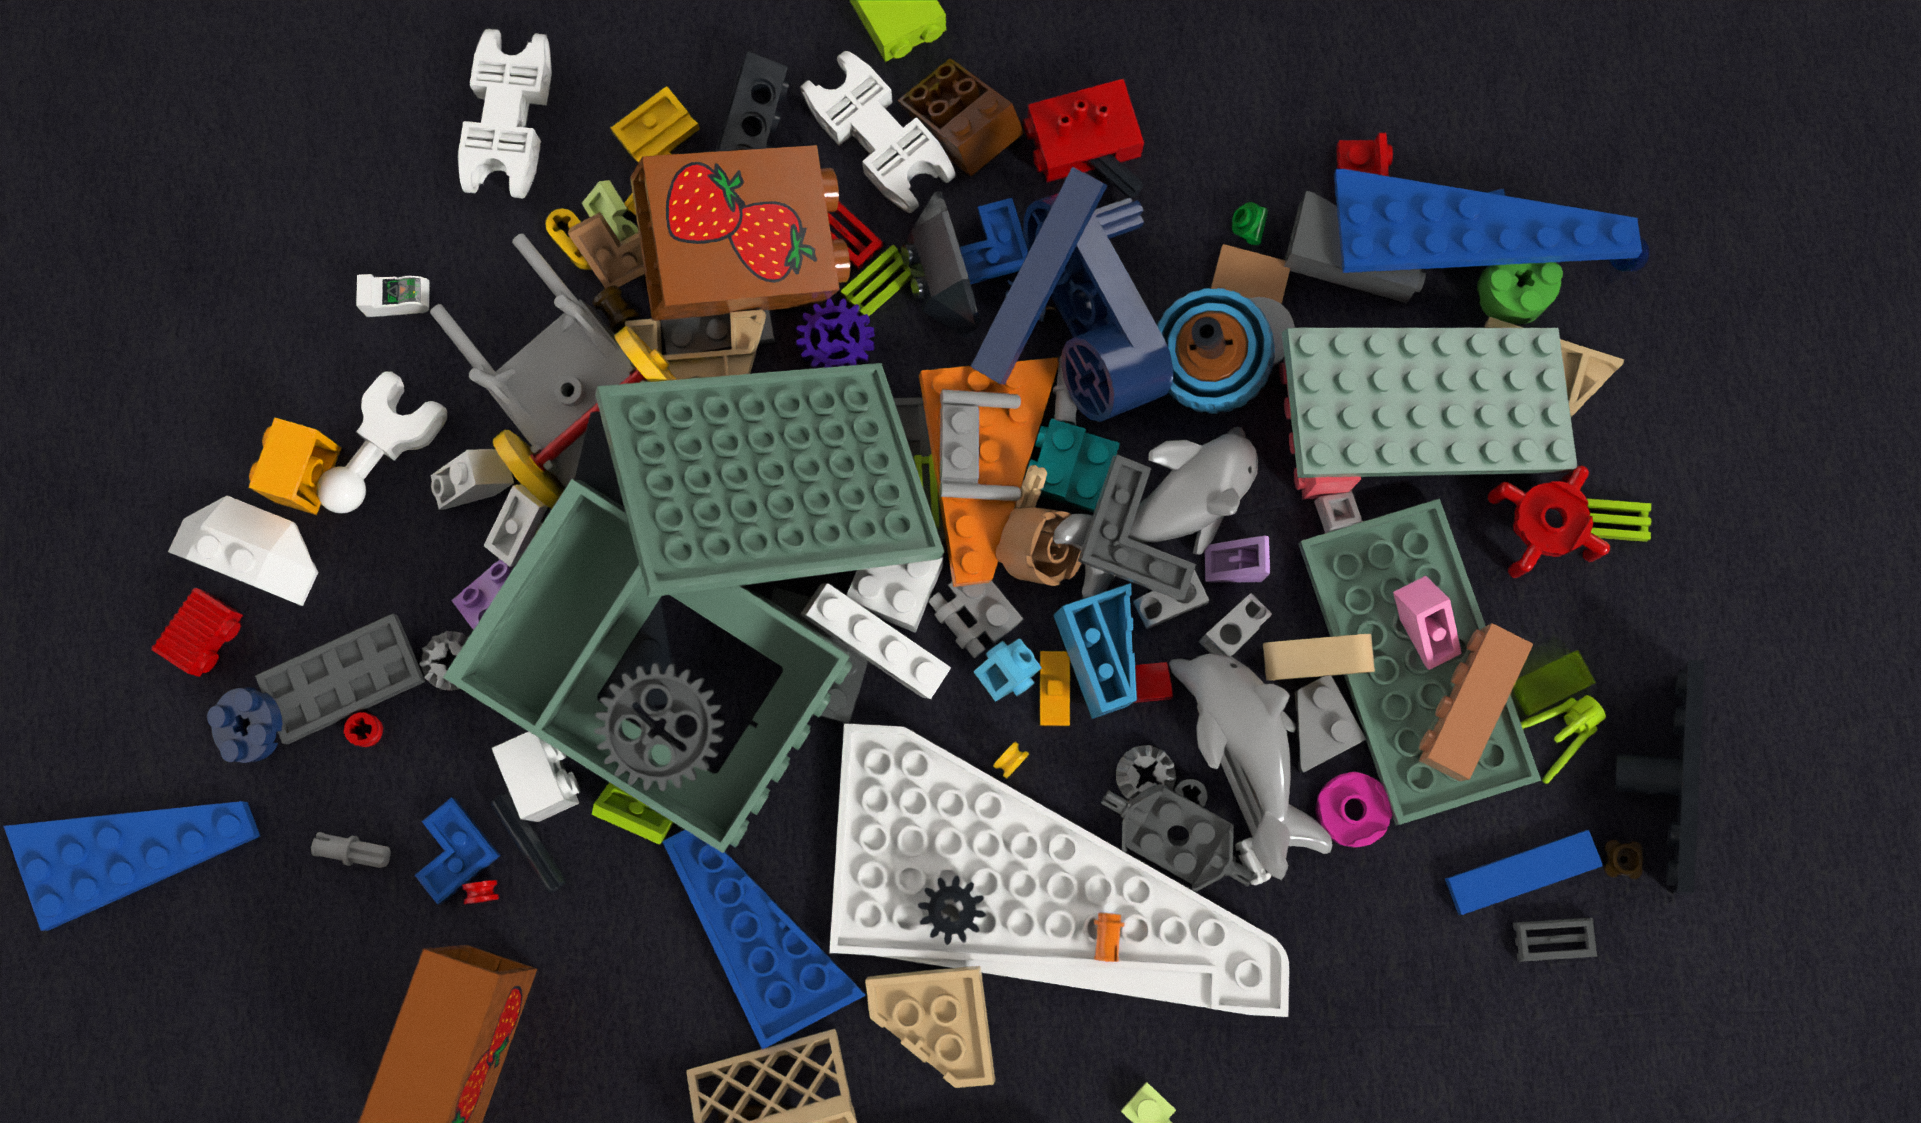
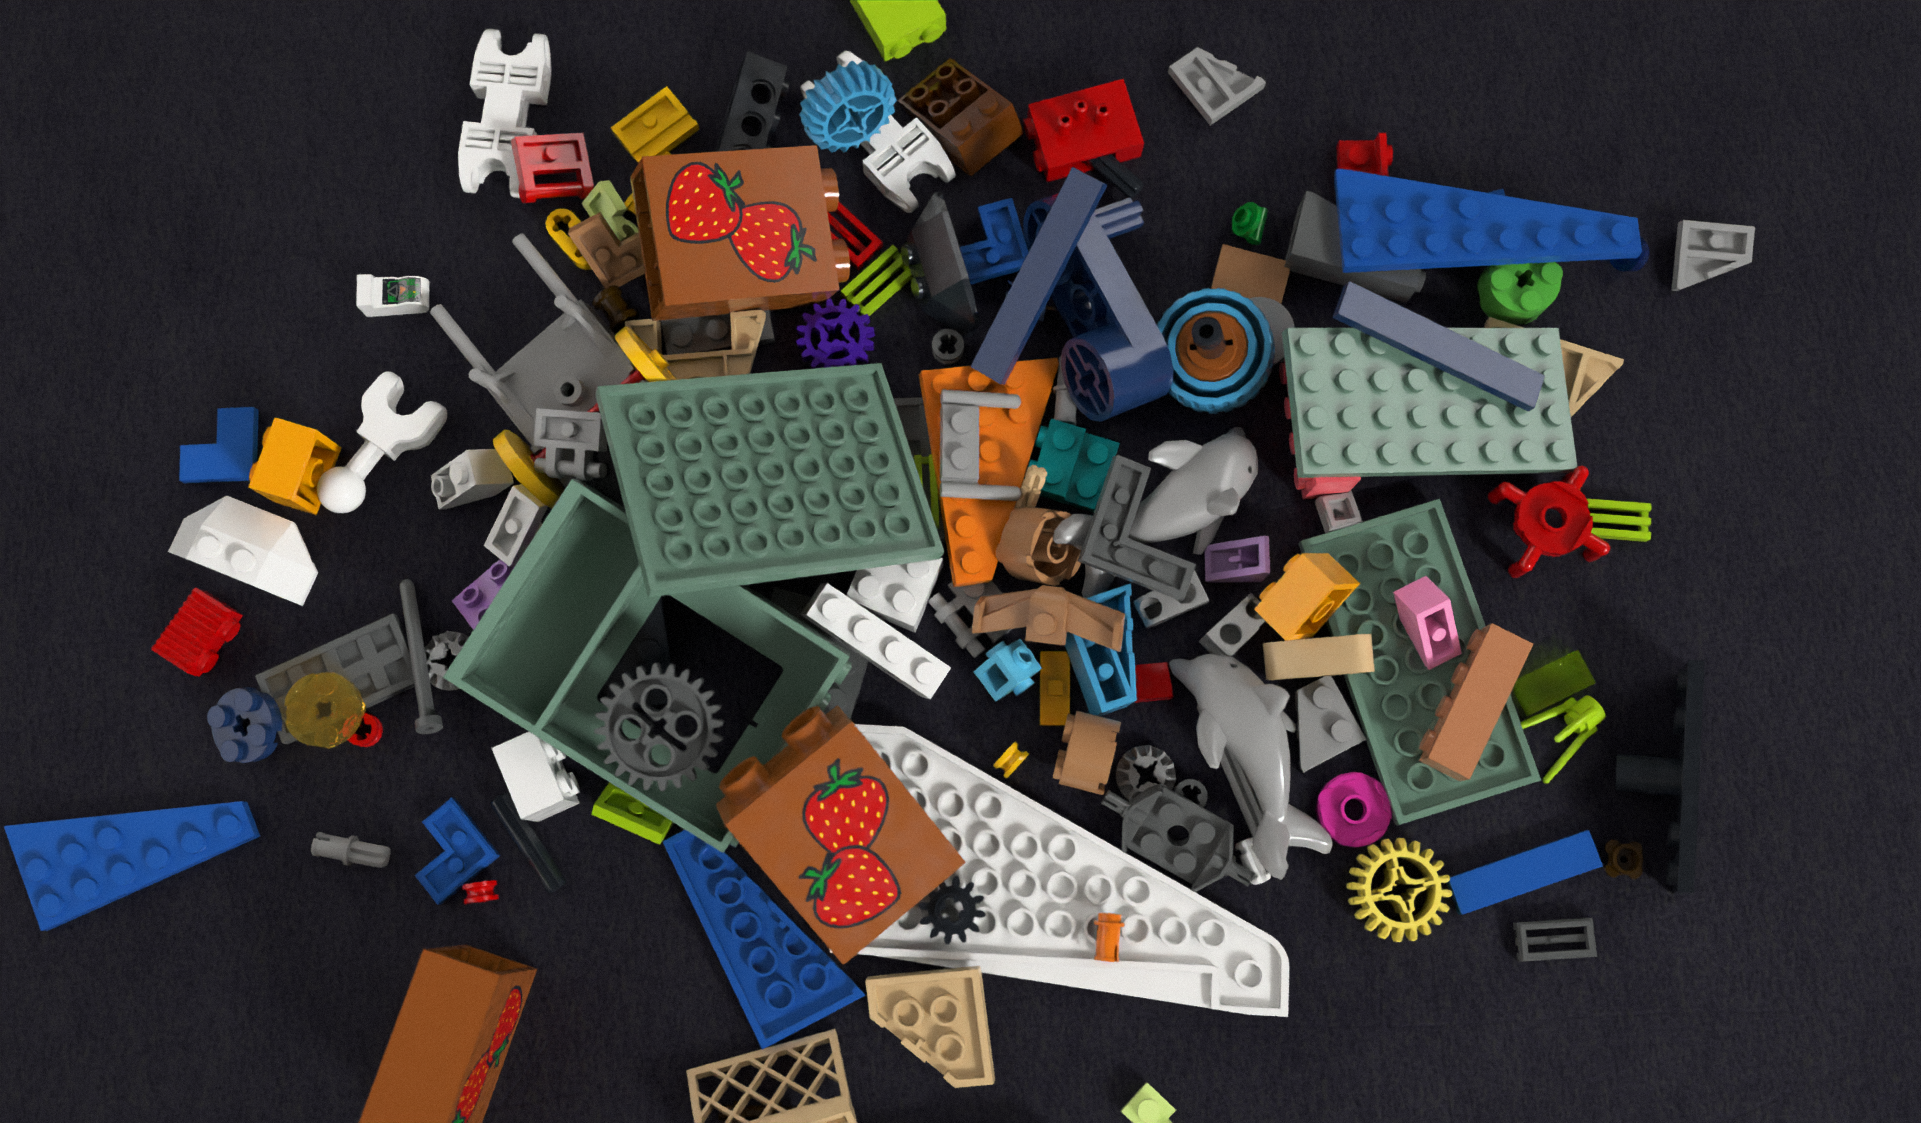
none -> blue tile [179,407,259,483]
none -> clear yellow plate [284,672,366,748]
none -> dark grey bar [399,579,443,734]
none -> plate [511,133,594,203]
none -> light grey plate [533,408,607,481]
none -> dark orange brick [715,705,966,965]
none -> dark azure gear [799,60,897,153]
none -> dark grey bush [932,329,964,365]
none -> medium nougat plate [972,585,1125,652]
none -> medium nougat brick [1053,711,1121,795]
none -> light grey wing [1168,47,1266,126]
none -> light orange brick [1254,553,1360,641]
none -> tile [1332,281,1545,411]
none -> light yellow gear [1347,838,1452,942]
none -> light grey wing [1672,220,1755,291]

